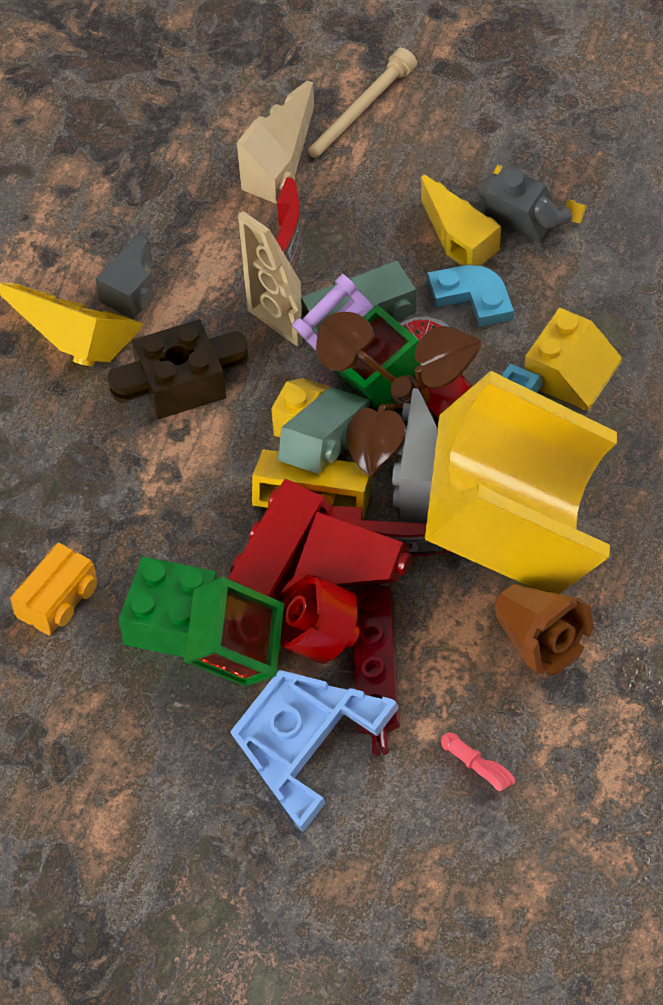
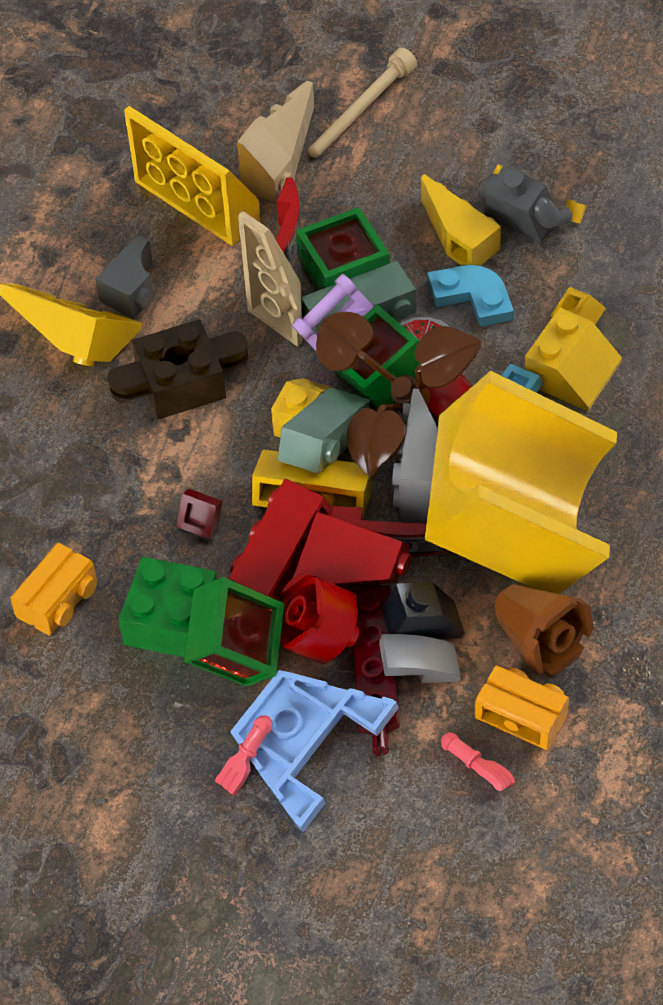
none -> yellow slope [124,106,261,246]
none -> dark red tile [176,489,223,539]
none -> coral piece [215,715,272,795]
none -> piece [296,207,390,291]
none -> light grey slope [379,634,461,683]
none -> black slope [381,582,465,639]
none -> light orange brick [475,665,569,750]
none -> yellow slope [551,287,606,325]

